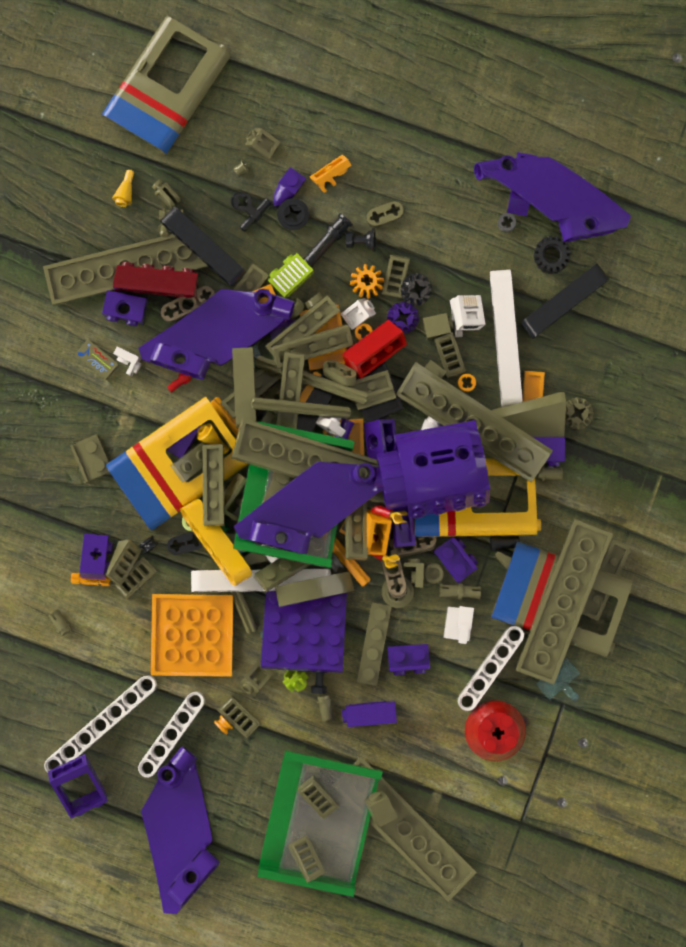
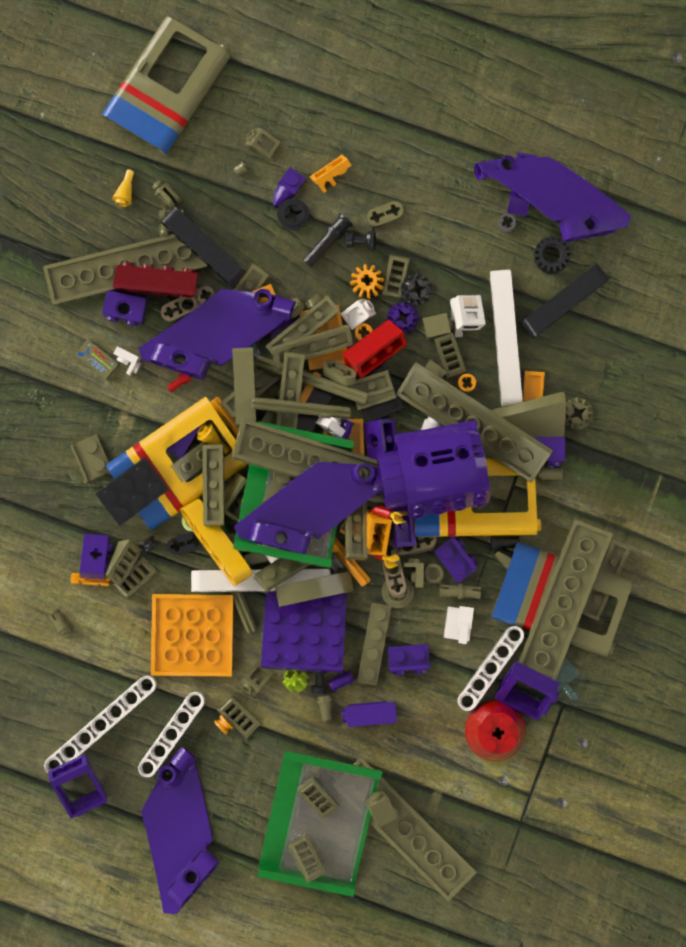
black piece [230,192,271,232] -> none
lime brick [268,253,314,299] -> none
none -> black plate [95,457,169,526]
none -> dark purple pin [328,670,355,692]
none -> dark purple window [495,661,560,721]

